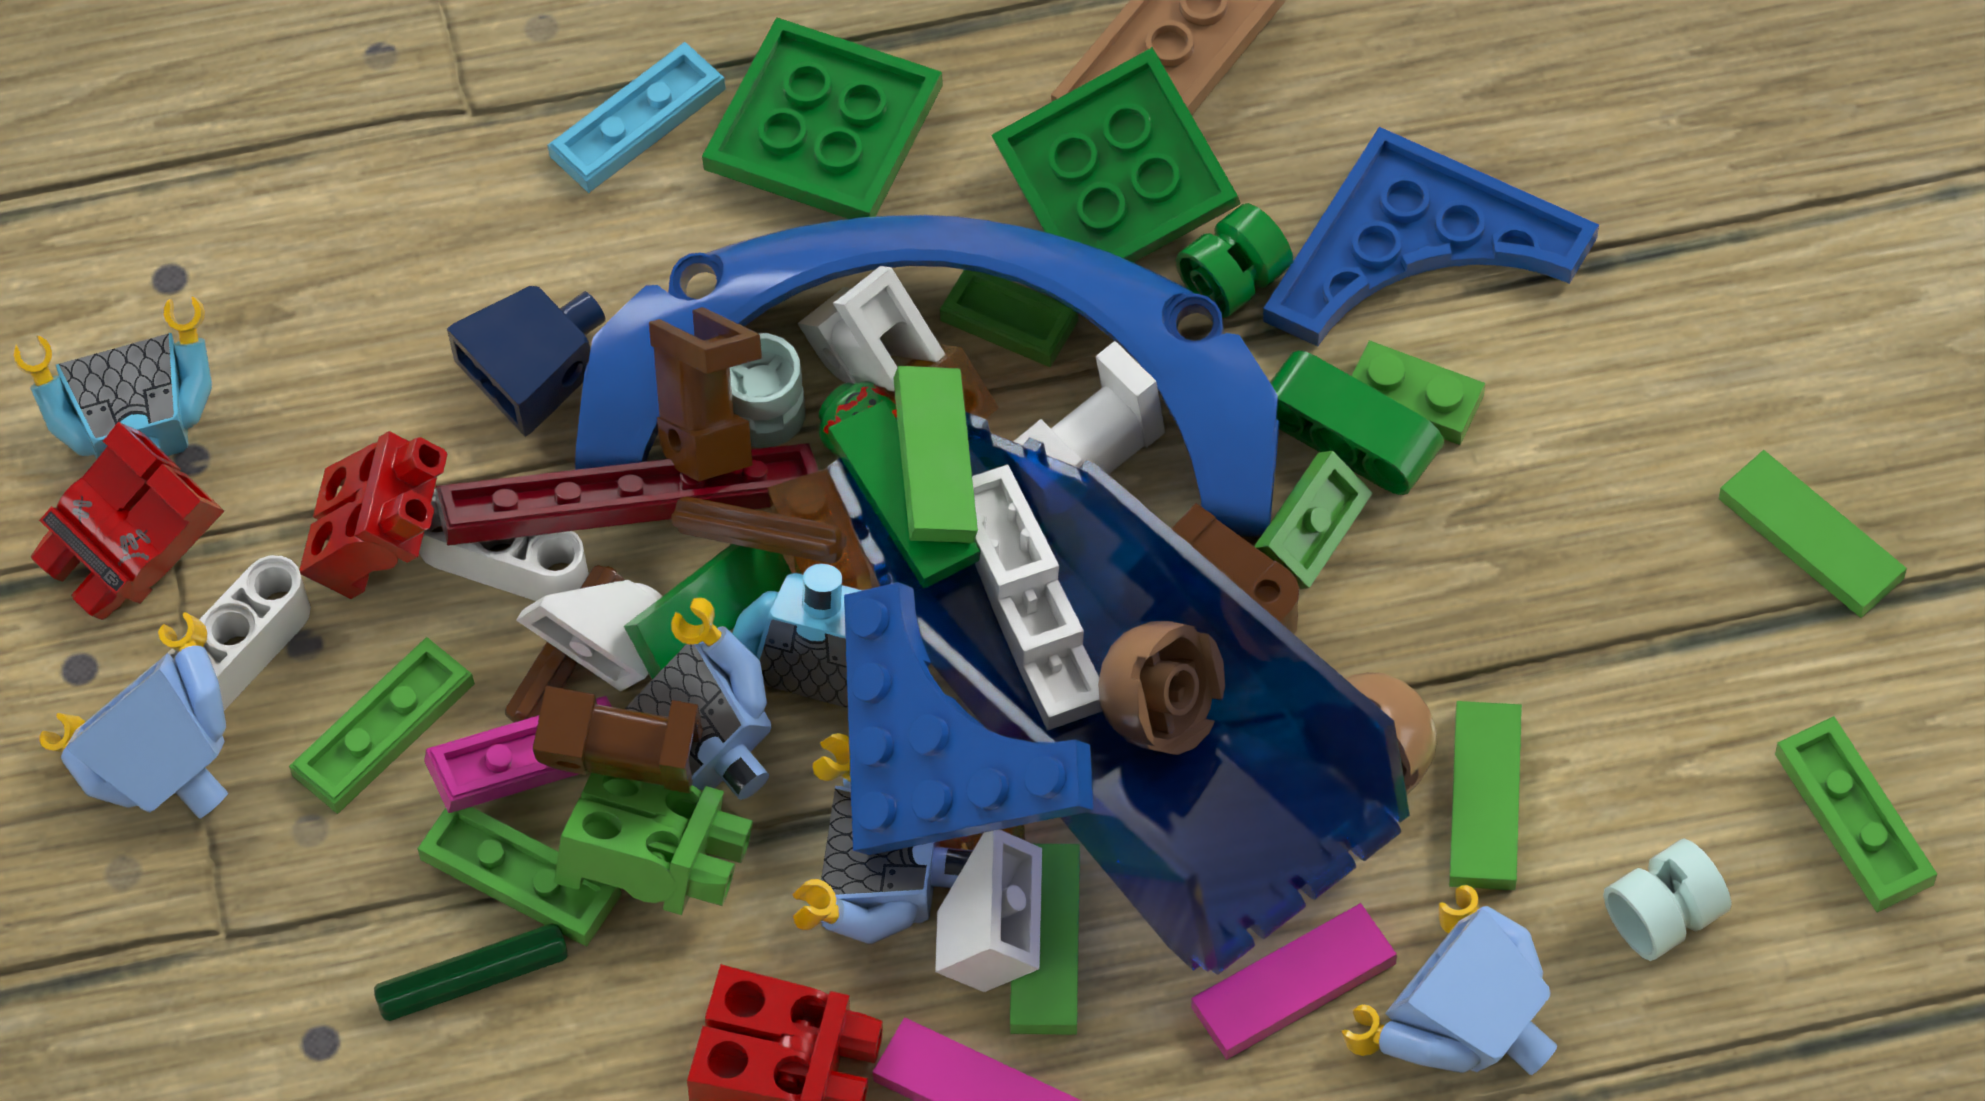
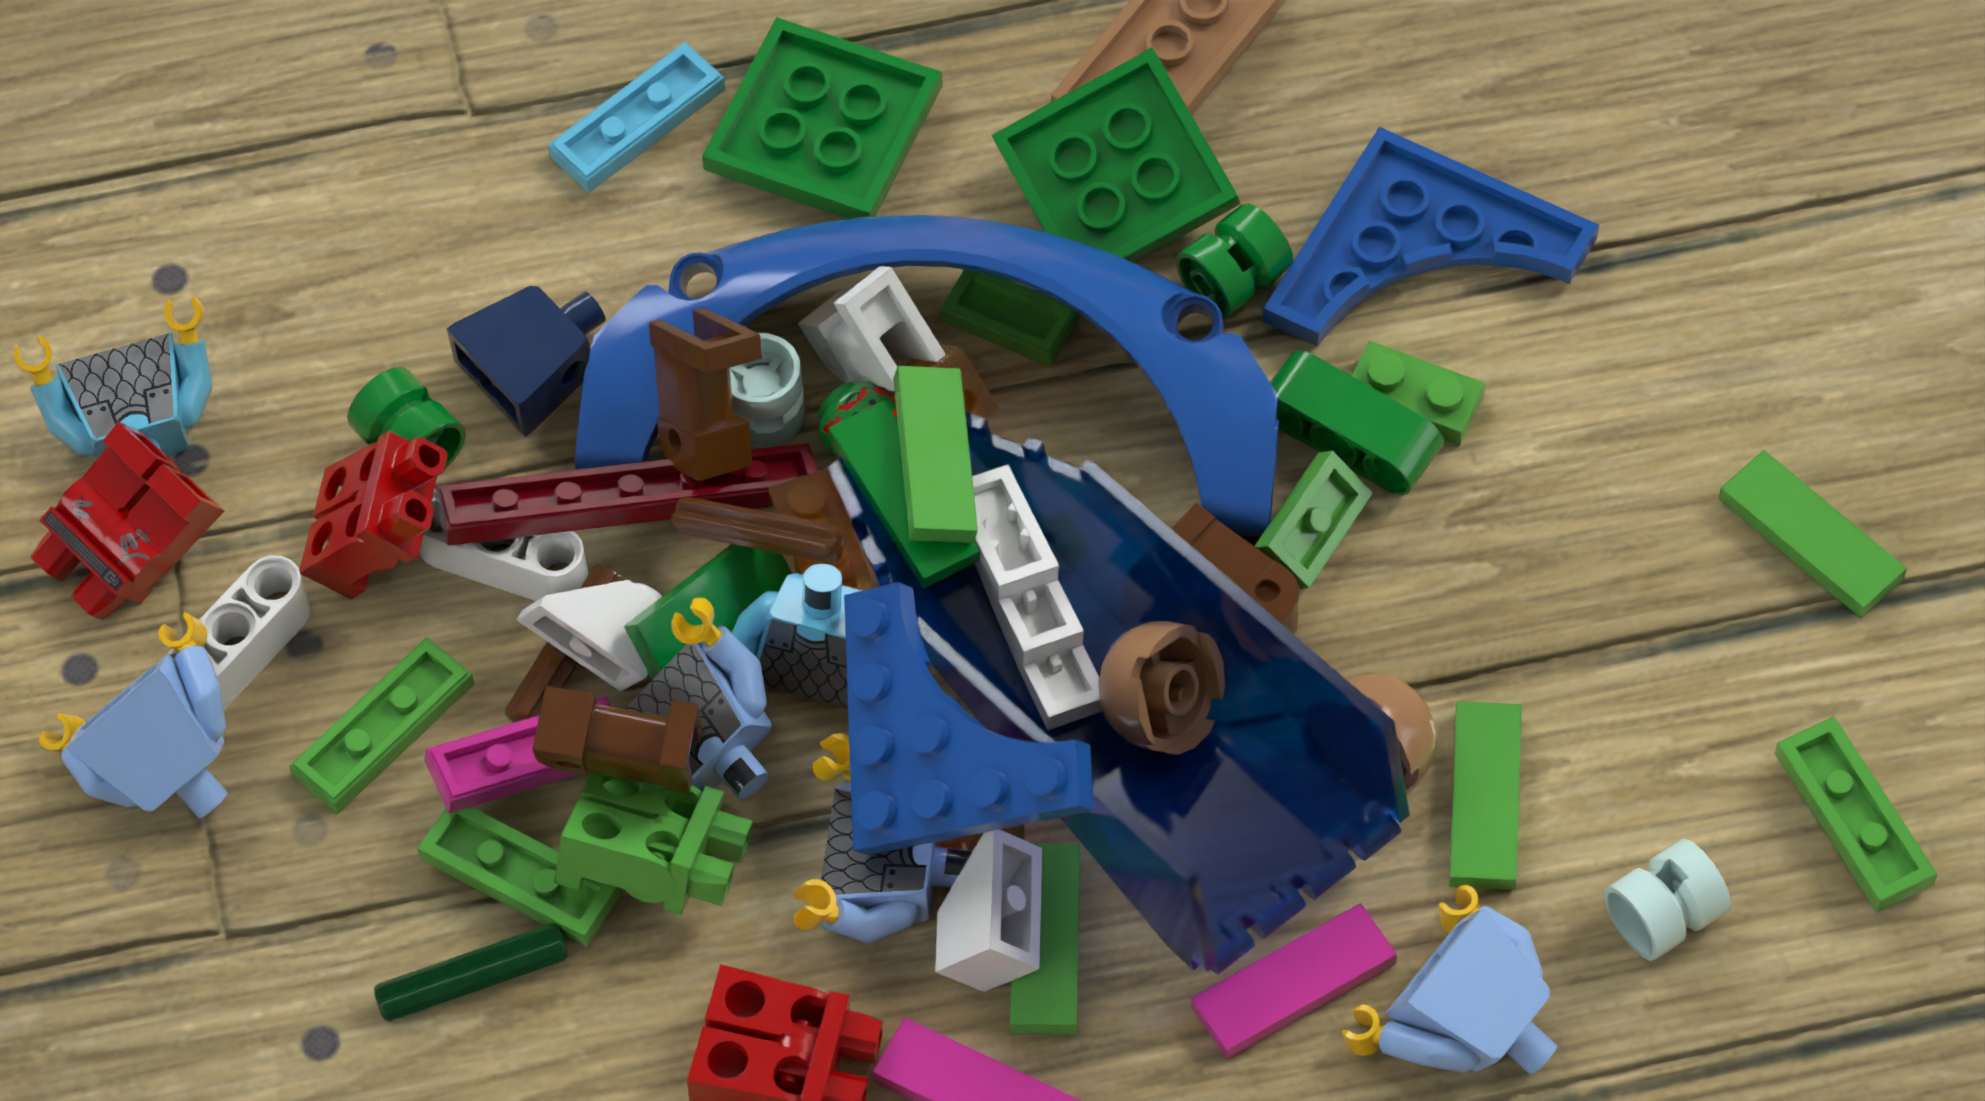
white piece [1005,341,1165,513] -> none
none -> green wheel [347,367,466,470]

